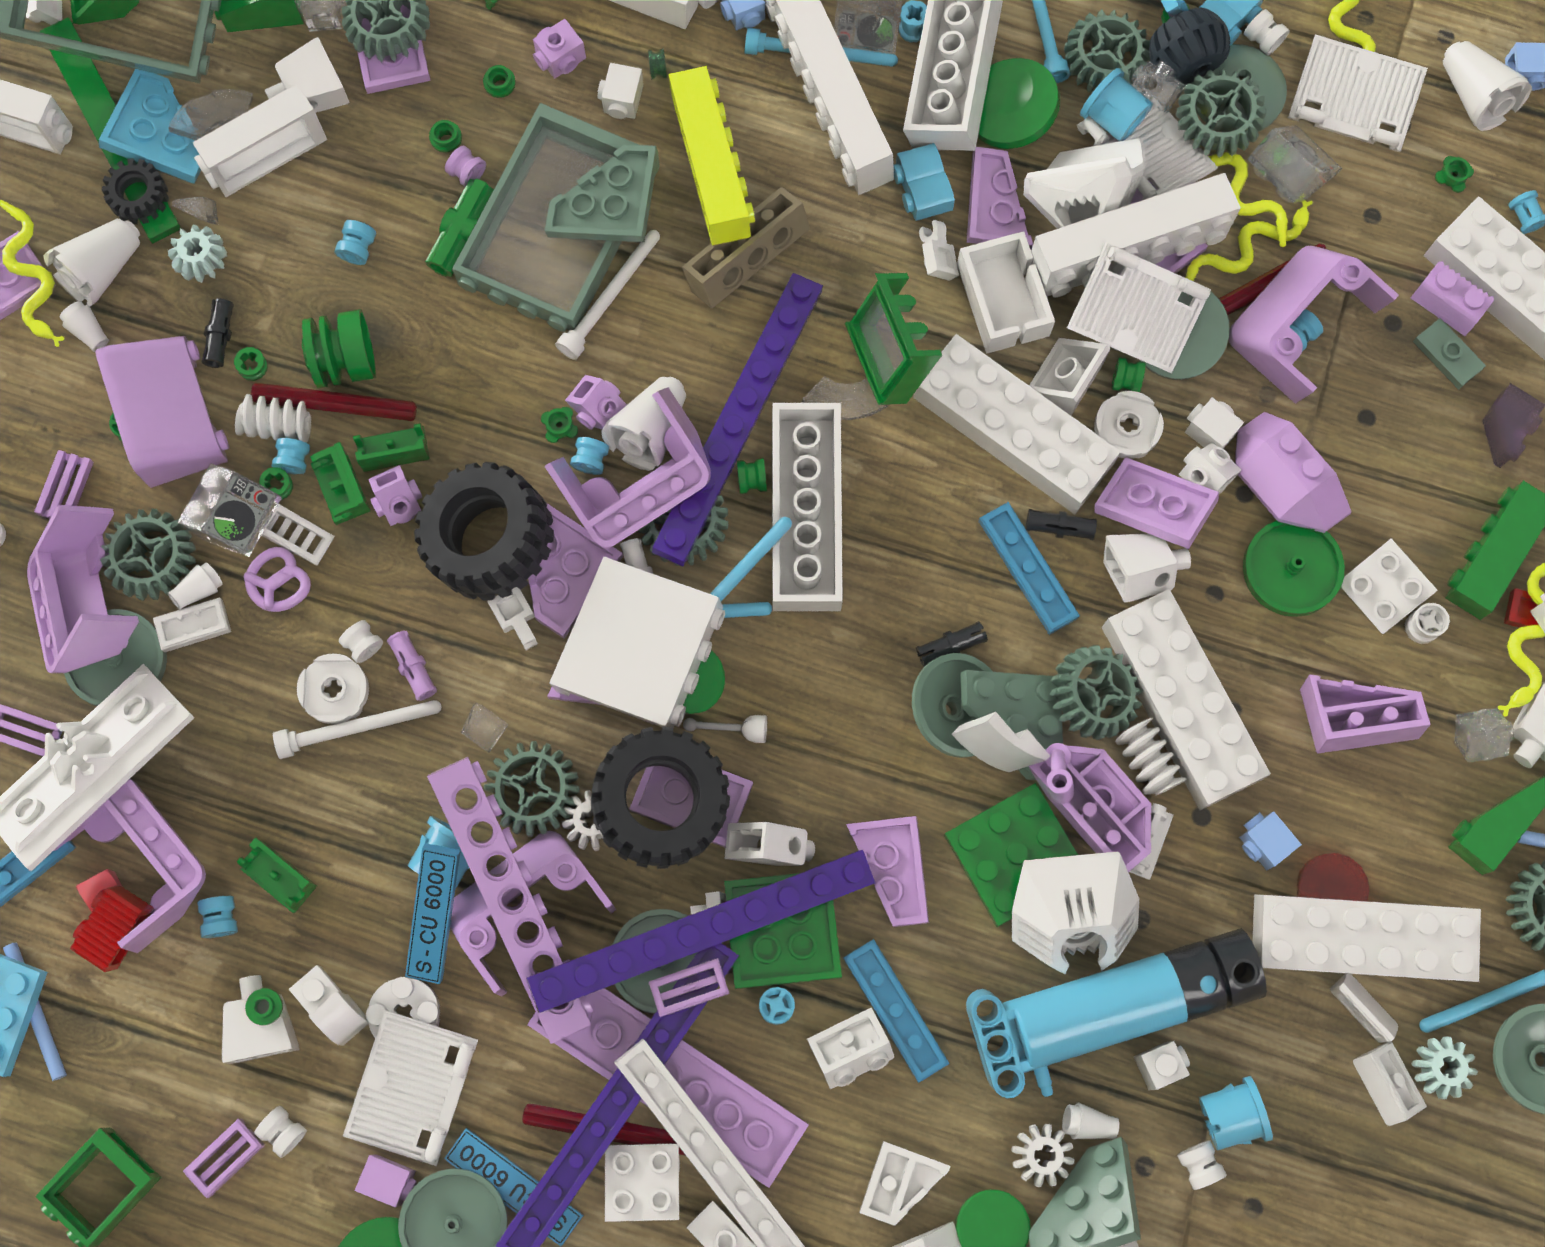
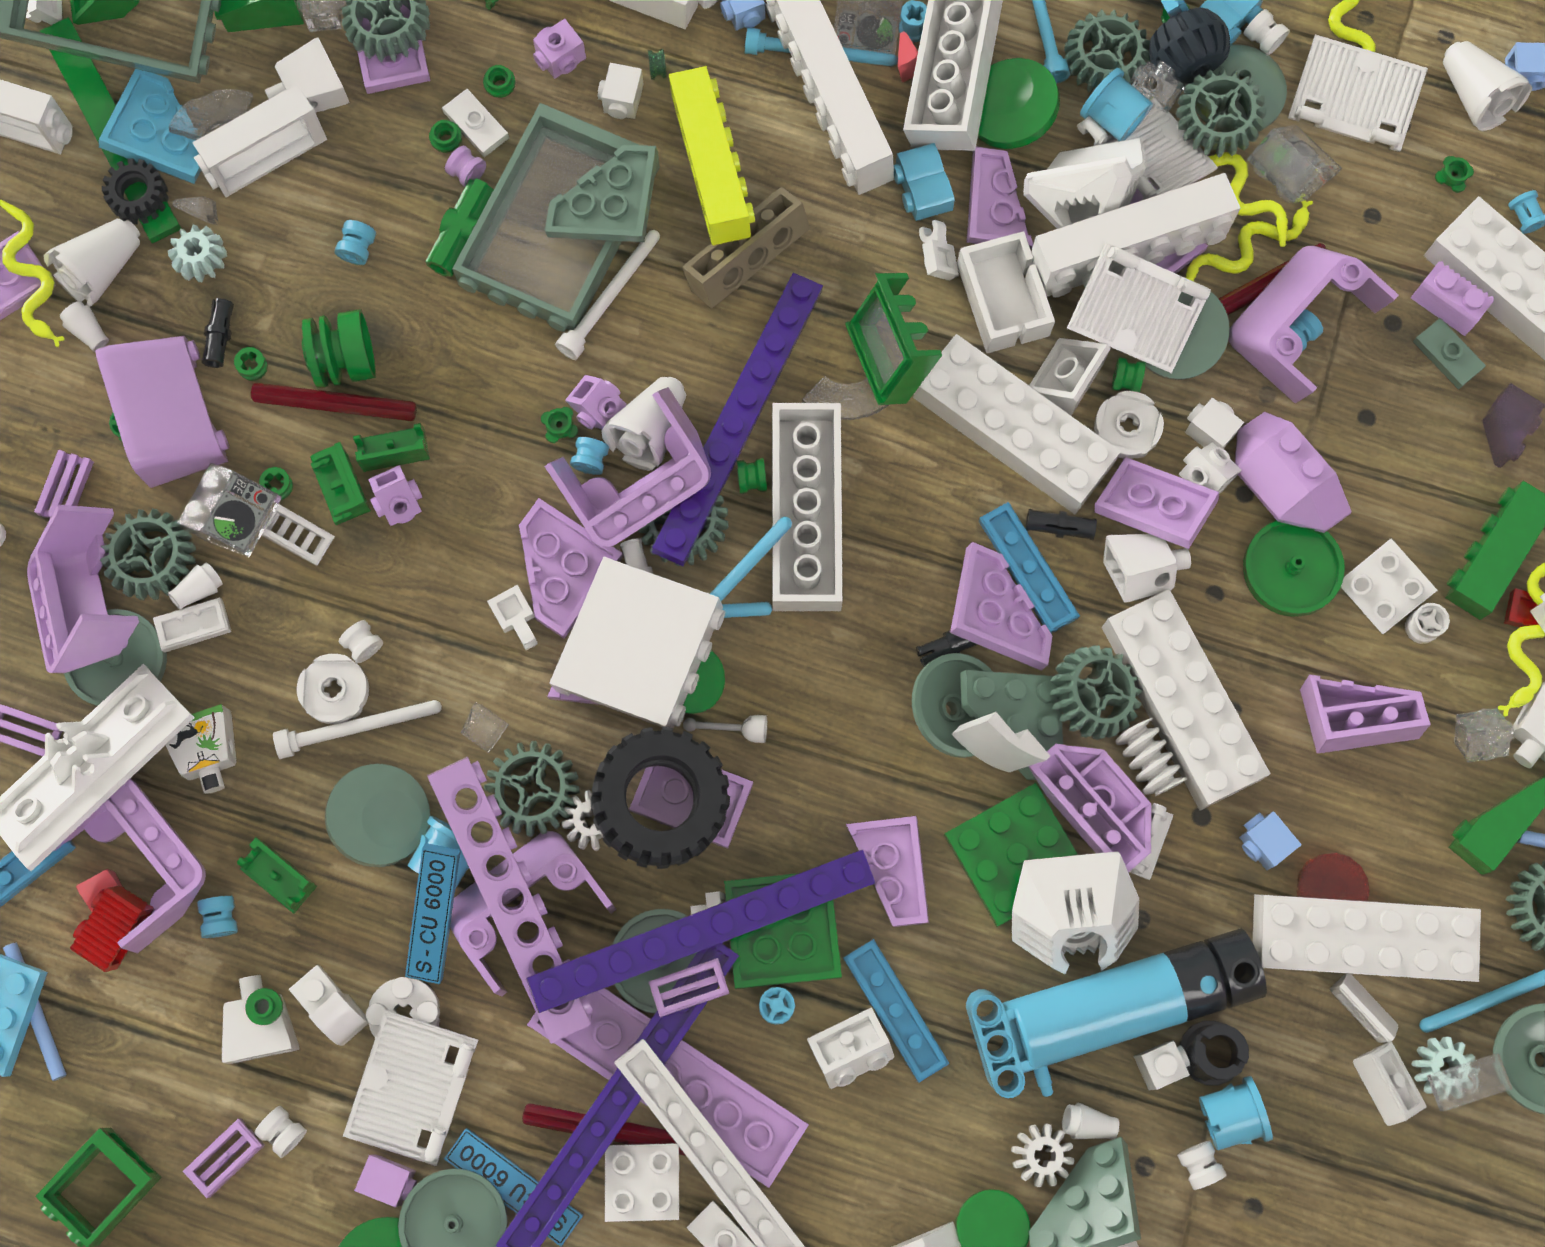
white piece [235,394,311,443] -> none
lavender piece [243,547,311,612] -> none
medium azure wheel [271,438,310,474] -> none
lavender pin [387,631,437,701] -> none
black tyre [414,462,554,601] -> none
white torso [725,822,815,866] -> none
white wing [859,1141,950,1226] -> none
lavender plant [1045,743,1074,804] -> none
none -> white torso [166,704,236,794]
none -> sand green piece [325,764,430,867]
none -> white plate [442,89,509,158]
none -> coral slope [898,31,918,82]
none -> lavender plate [950,542,1053,670]
none -> black piece [1179,1021,1249,1085]
none -> clear plate [1427,1053,1512,1111]

